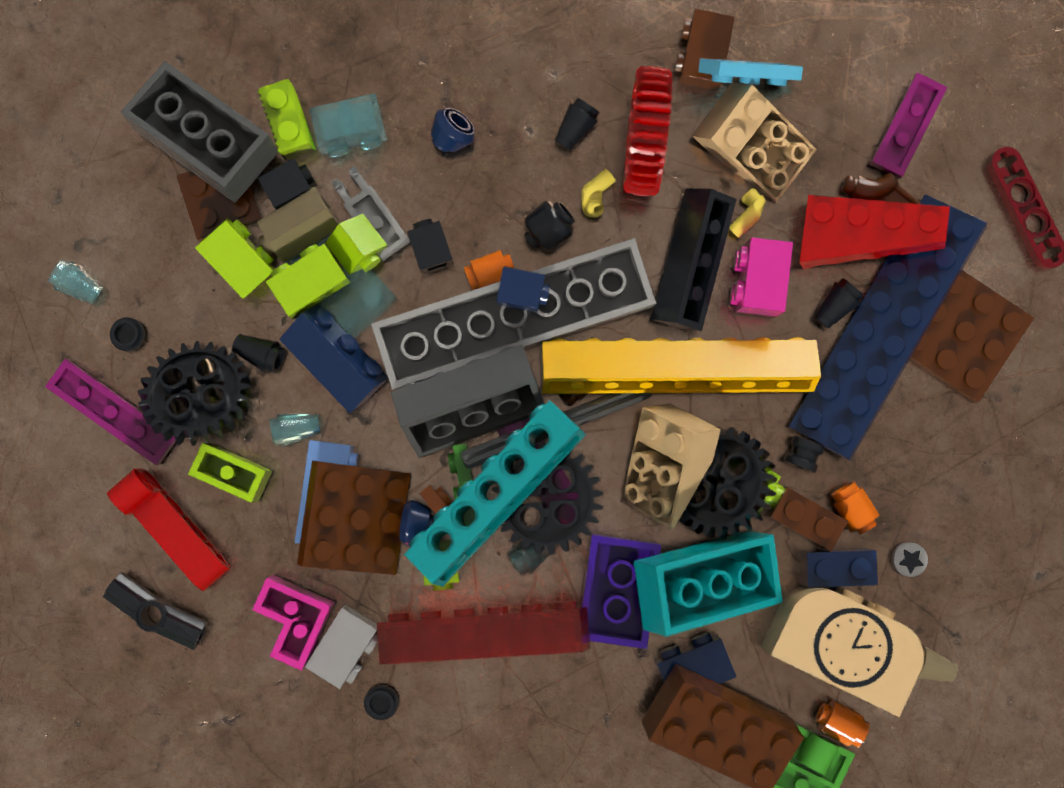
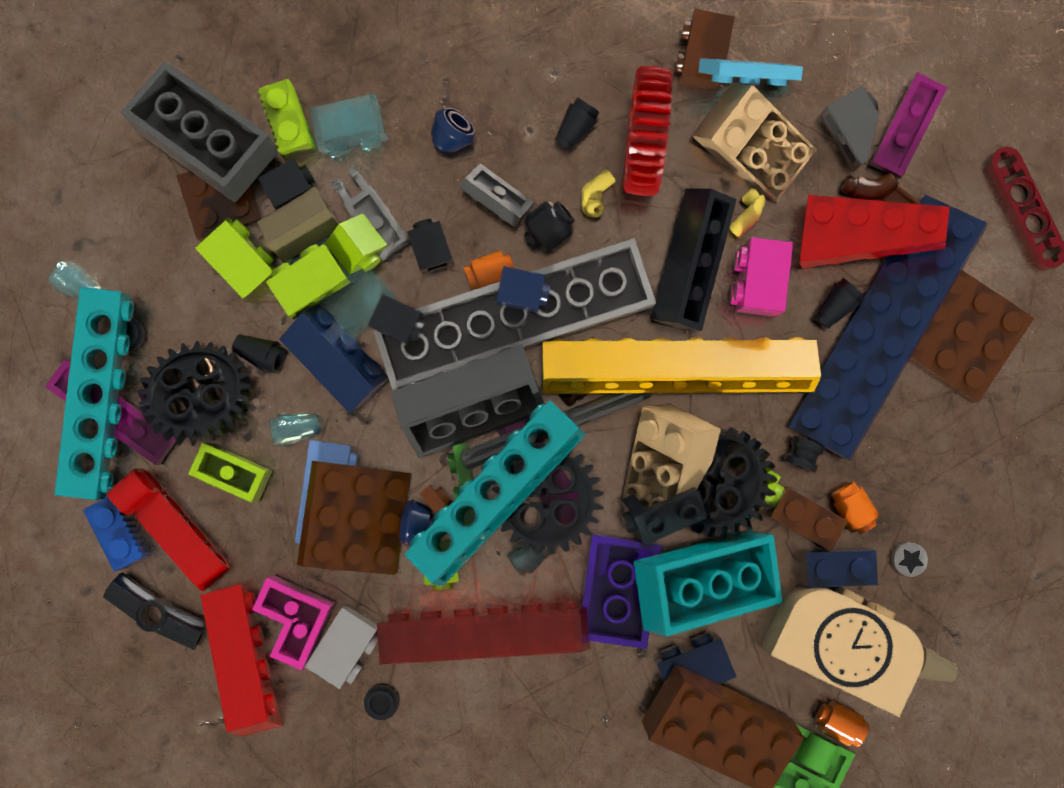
none -> teal brick [54,287,134,500]
none -> blue brick [83,497,153,572]
none -> red wedge [200,584,283,736]
none -> black brick [367,293,426,346]
none -> dark grey plate [460,163,534,227]
none -> black bracket [621,487,707,546]
none -> dark grey slope [820,86,879,171]

